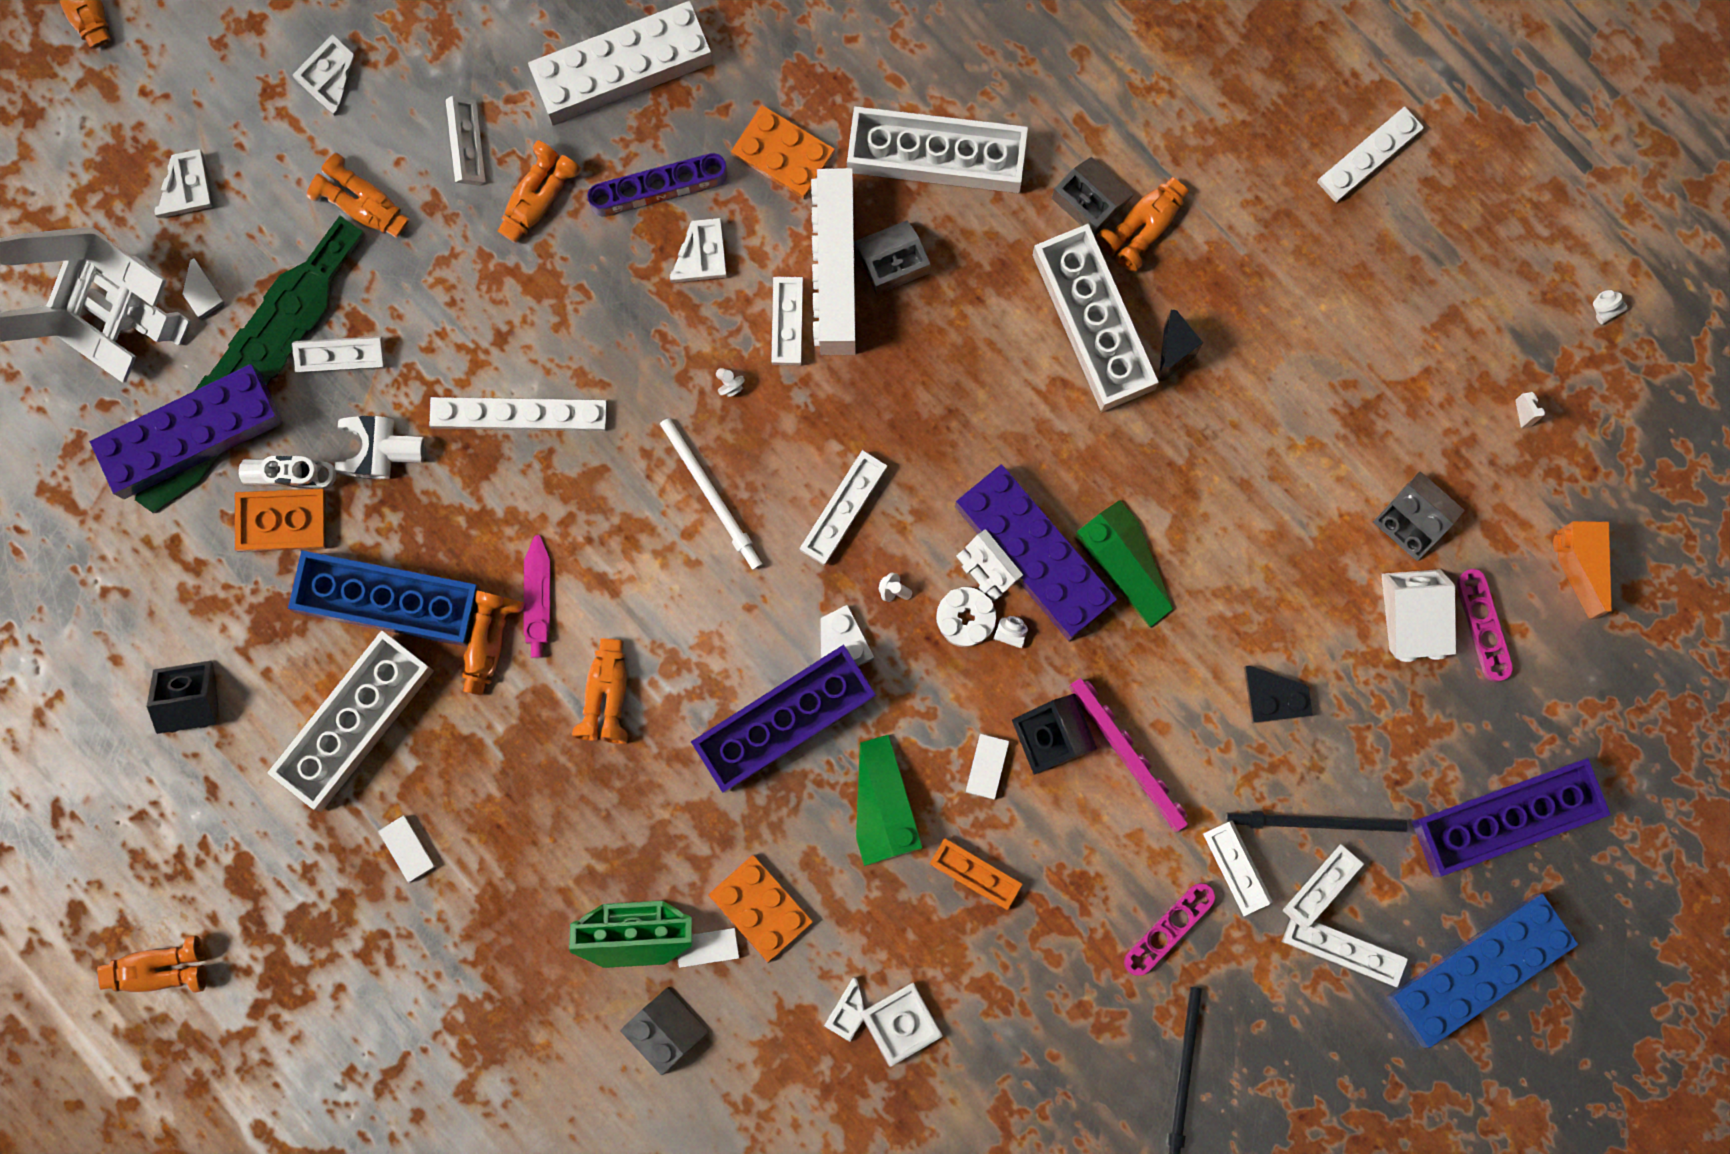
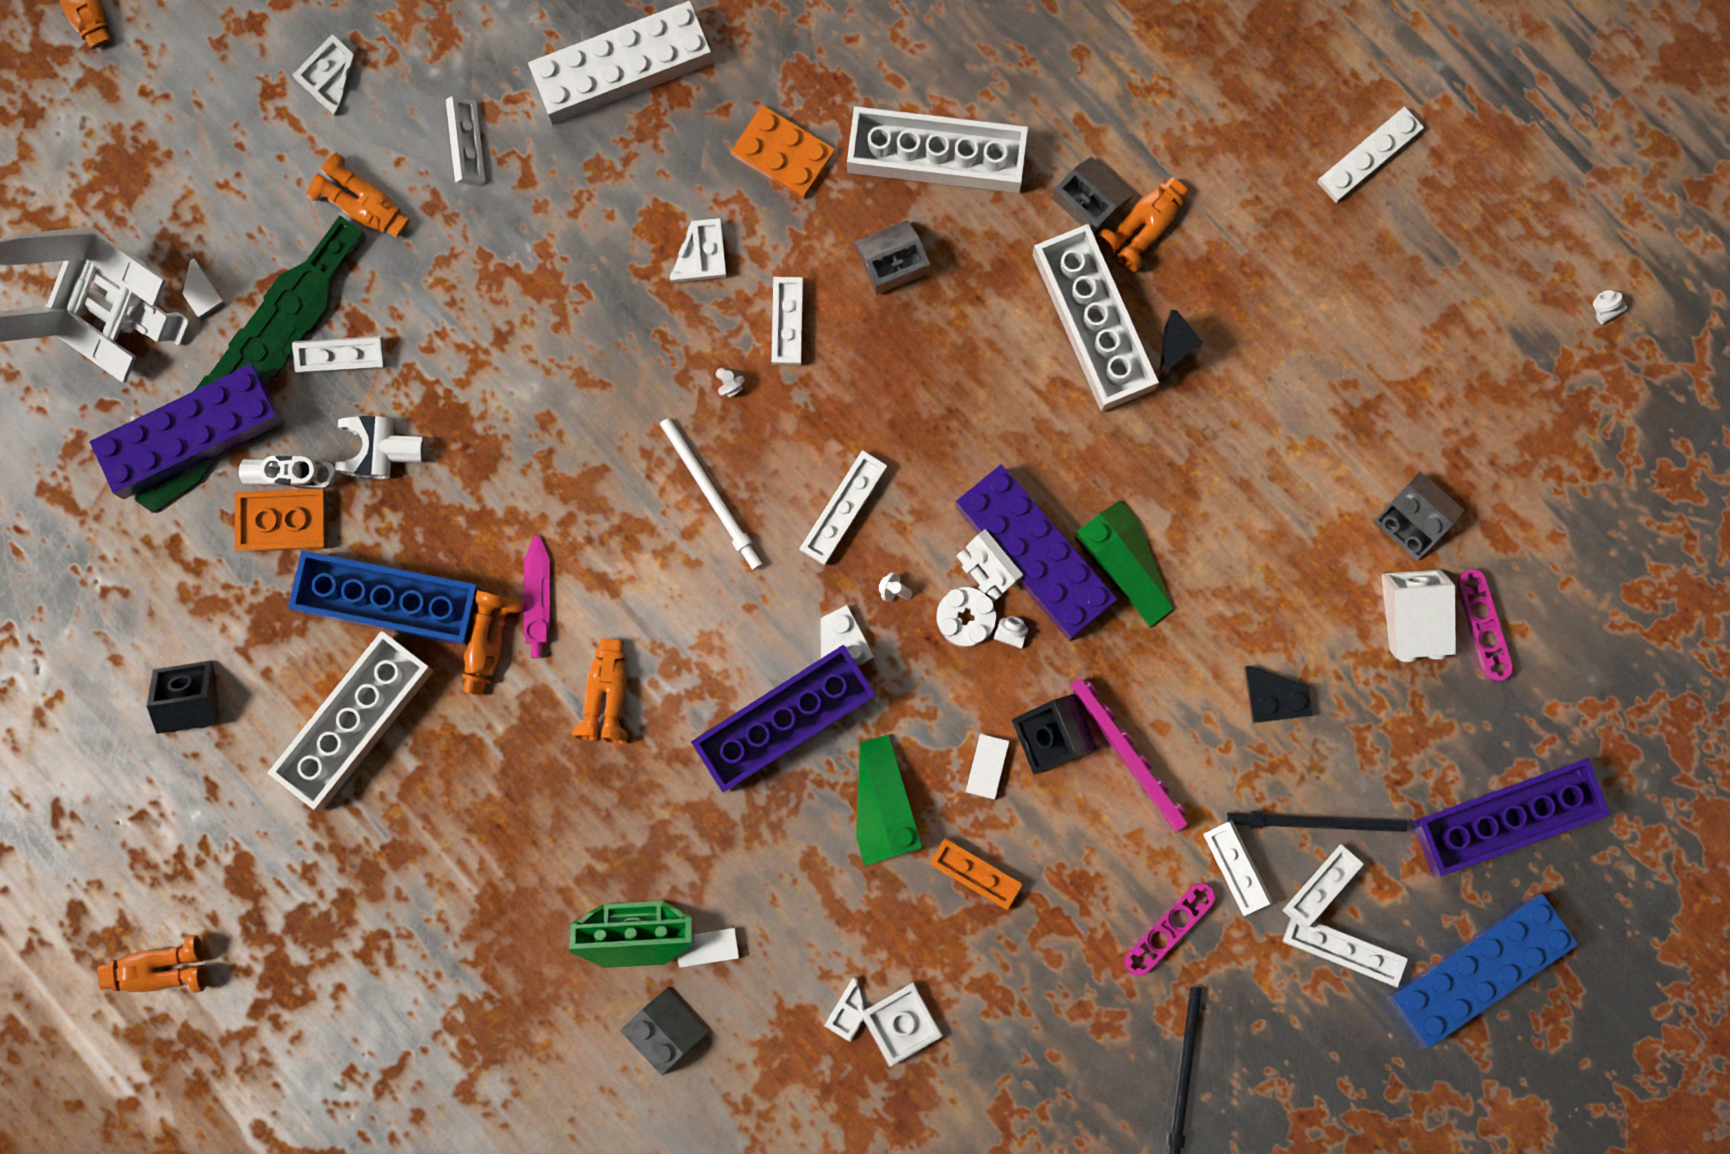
white wing [154,149,213,218] -> none
white tile [378,815,436,883] -> none
white plate [429,397,607,431] -> none
orange piece [497,140,582,243] -> none
dark purple beam [587,153,728,217] -> none
orange plate [708,855,813,963] -> none
white brick [811,168,855,355] -> none
white tile [1515,392,1545,428] -> none
orange slope [1553,521,1612,619] -> none

